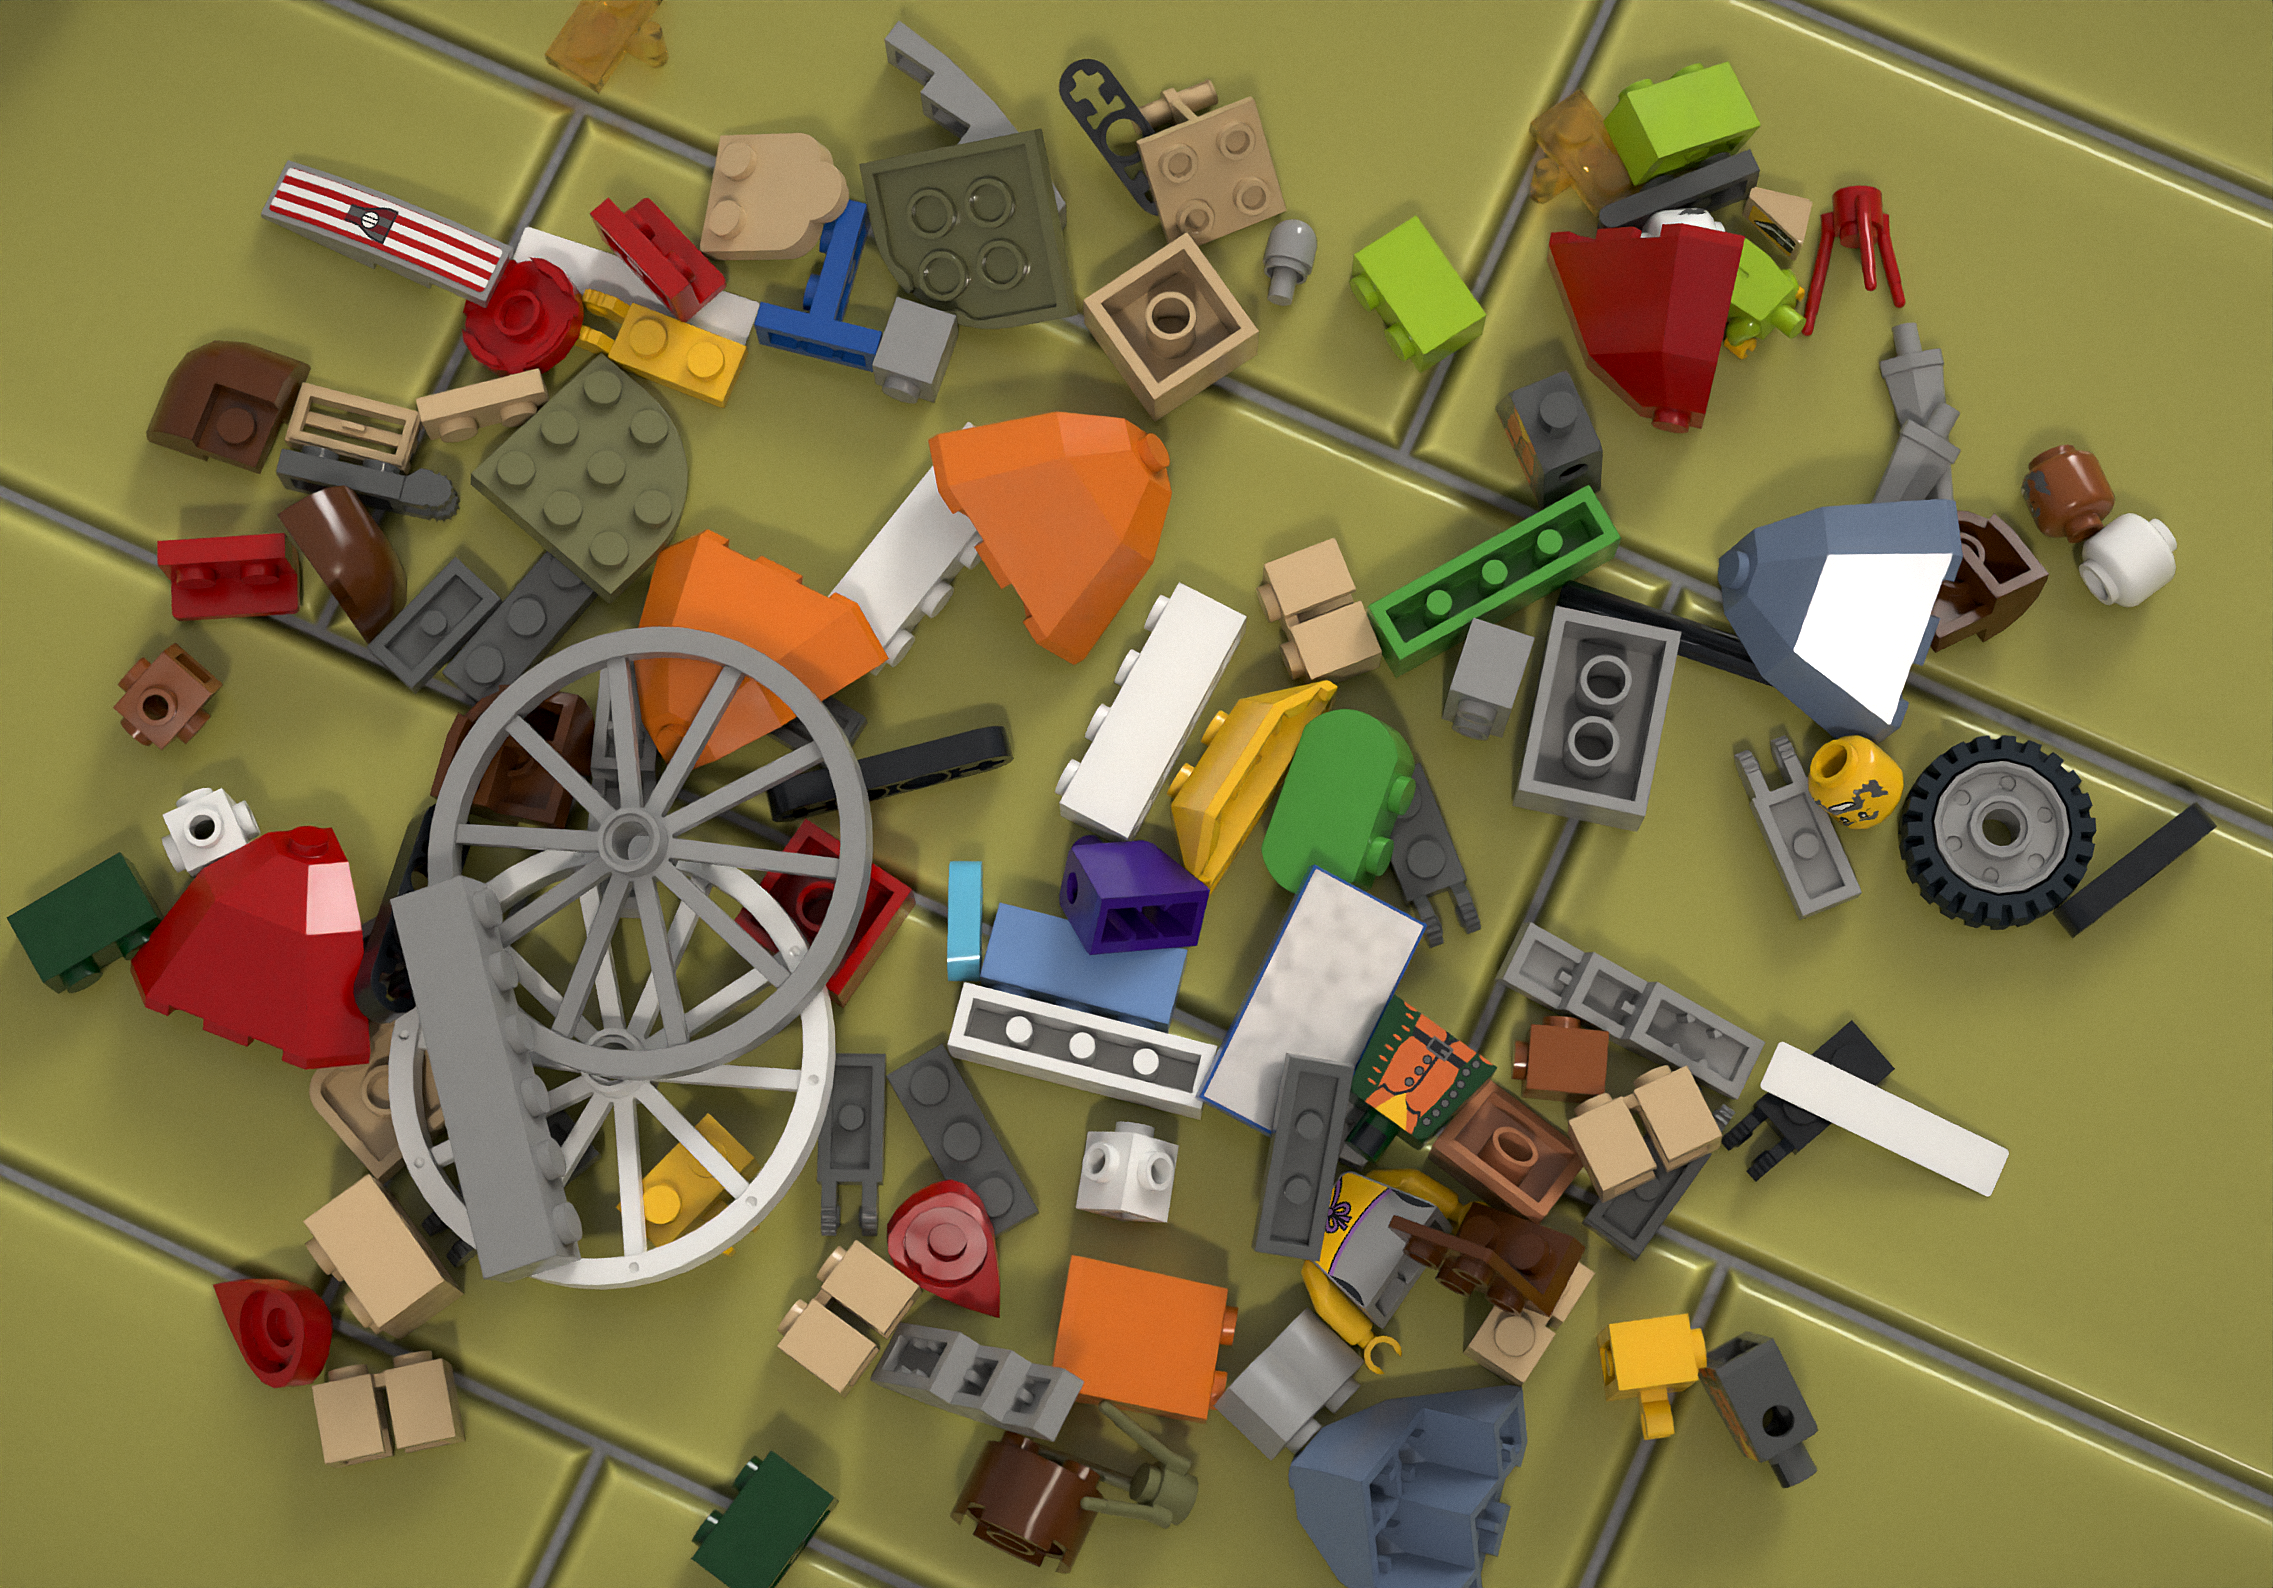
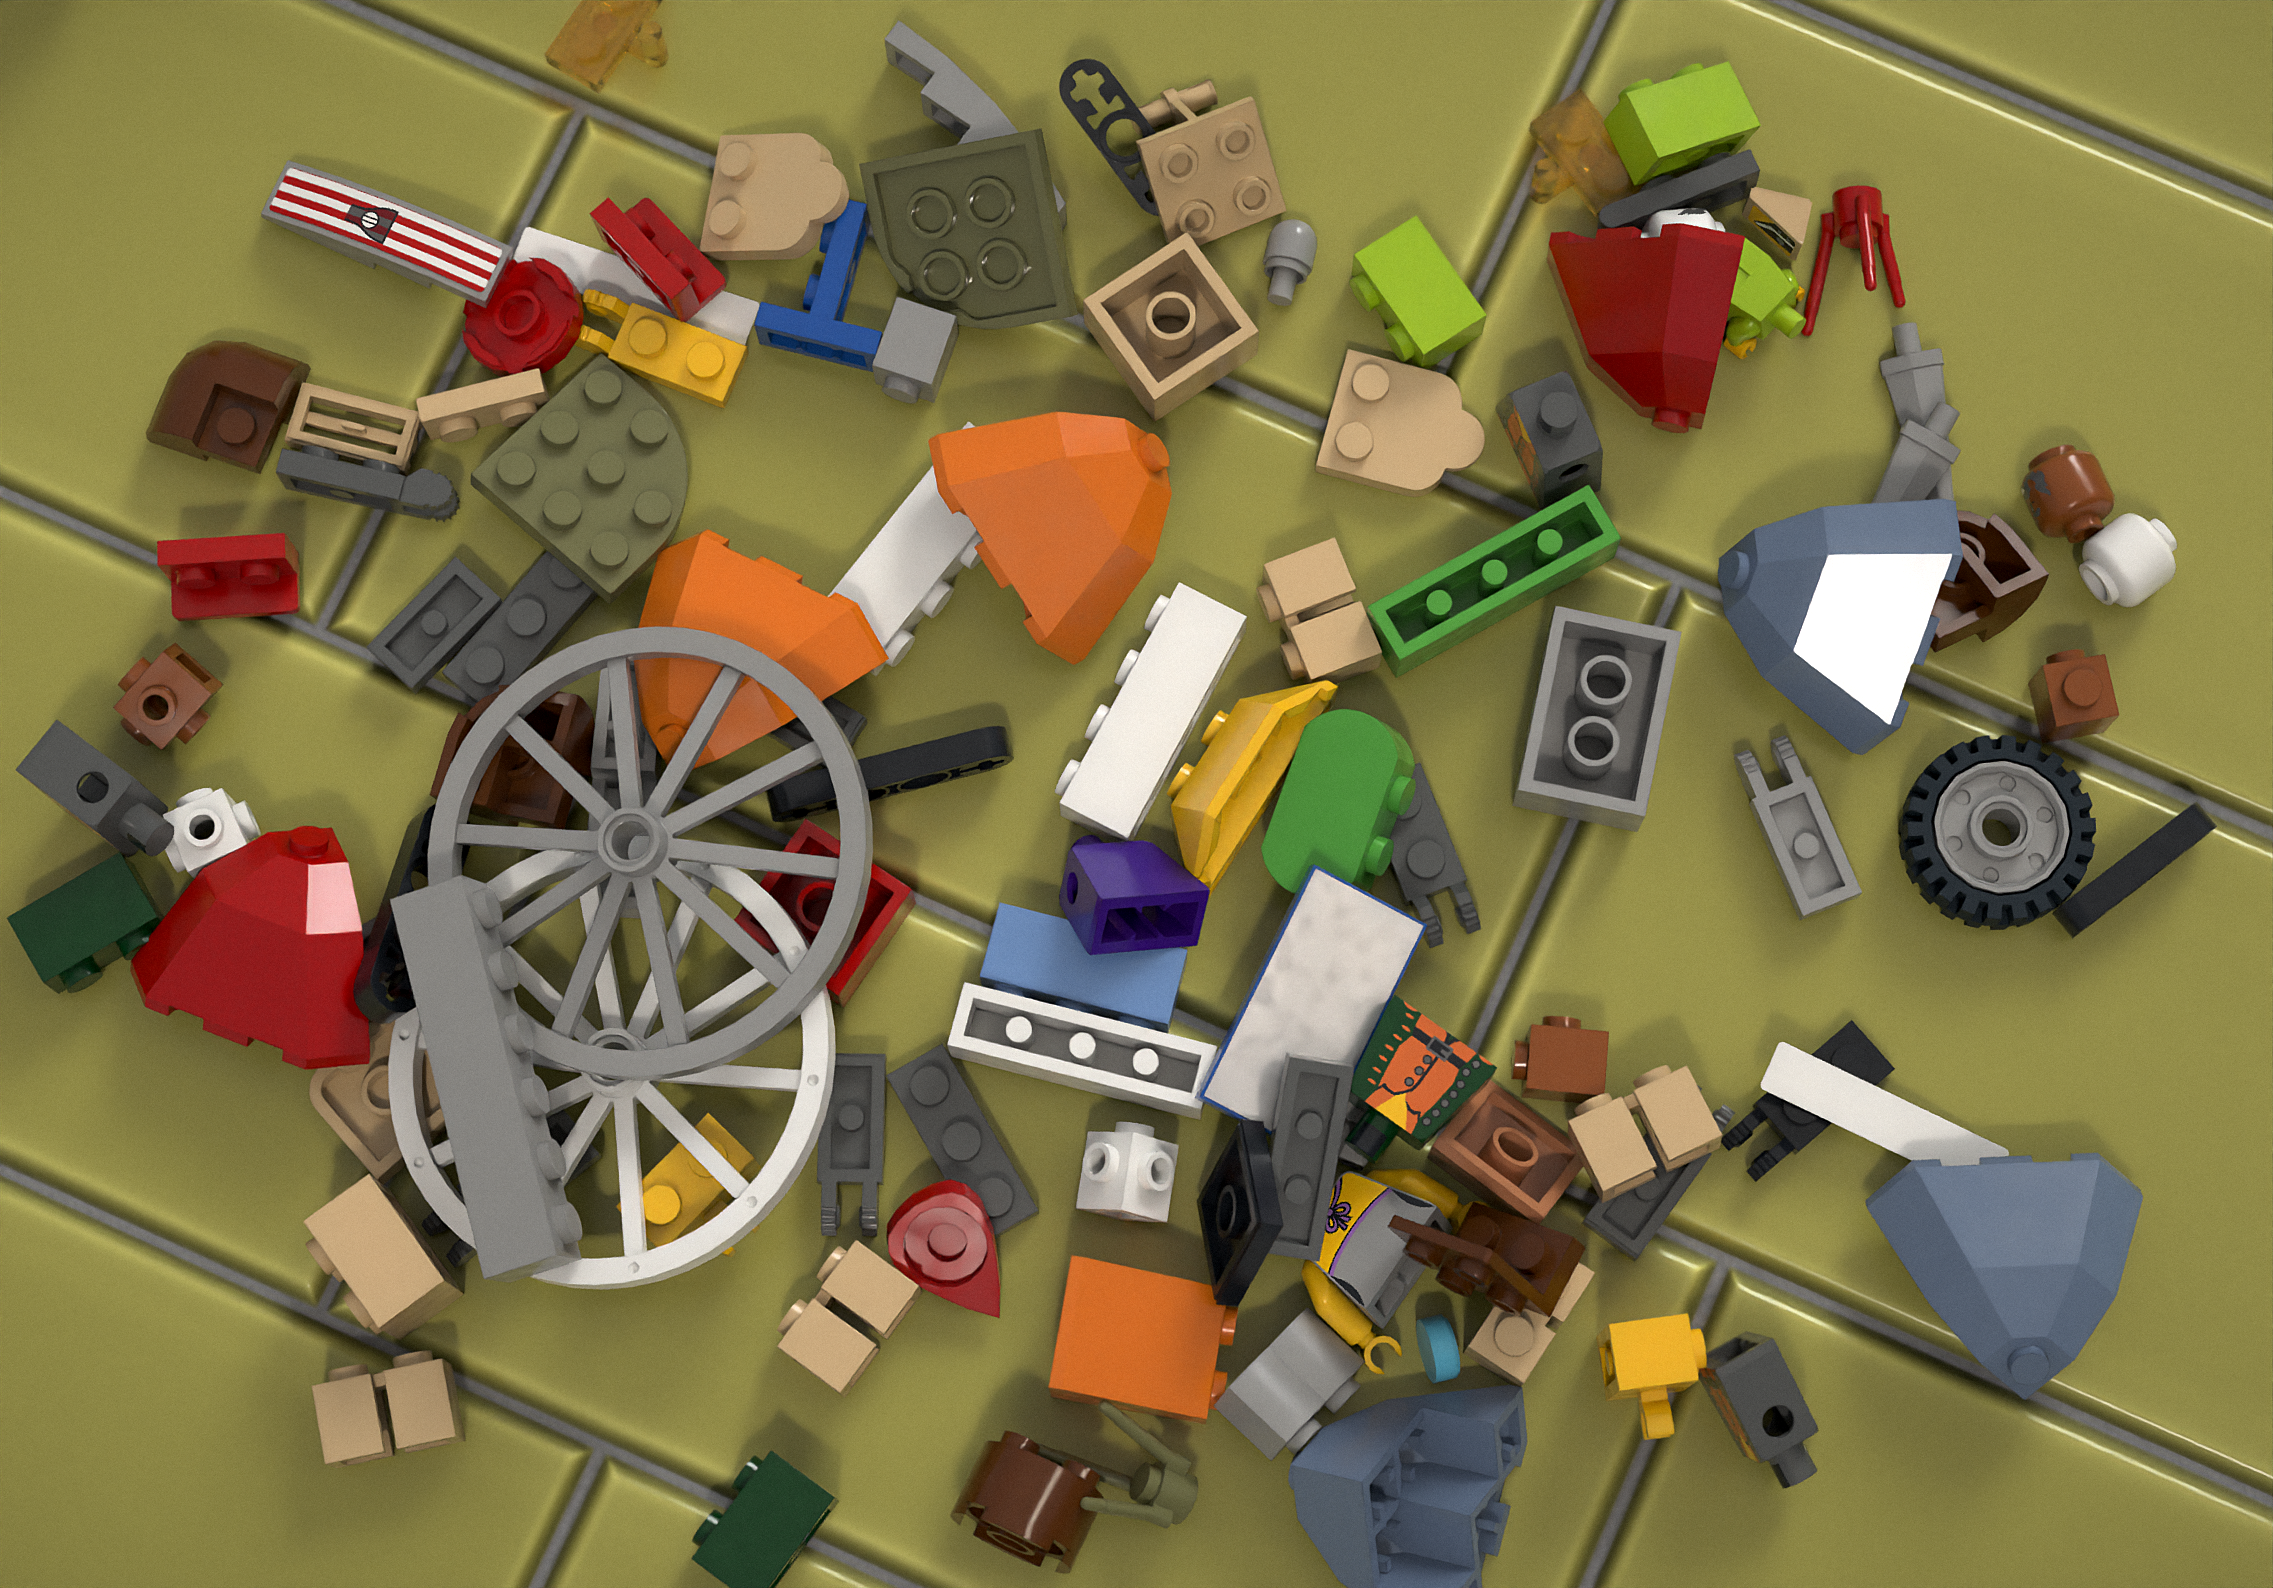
red piece [213,1279,333,1388] -> none
reddish brown brick [277,485,407,645] -> none
light grey slope [870,1322,1084,1442] -> none
medium azure beam [947,861,983,981] -> none
light grey brick [1442,618,1535,740] -> none
light grey slope [1494,922,1765,1100] -> none
black axle [1556,580,1773,687] -> none
yellow head [1808,735,1904,830] -> none
none -> dark grey torso [16,720,174,858]
none -> black tile [1196,1119,1283,1307]
none -> tan plate [1315,349,1485,497]
none -> medium azure tile [1416,1314,1460,1384]
none -> sand blue brick [1865,1153,2143,1400]
none -> dark orange brick [2028,649,2119,744]

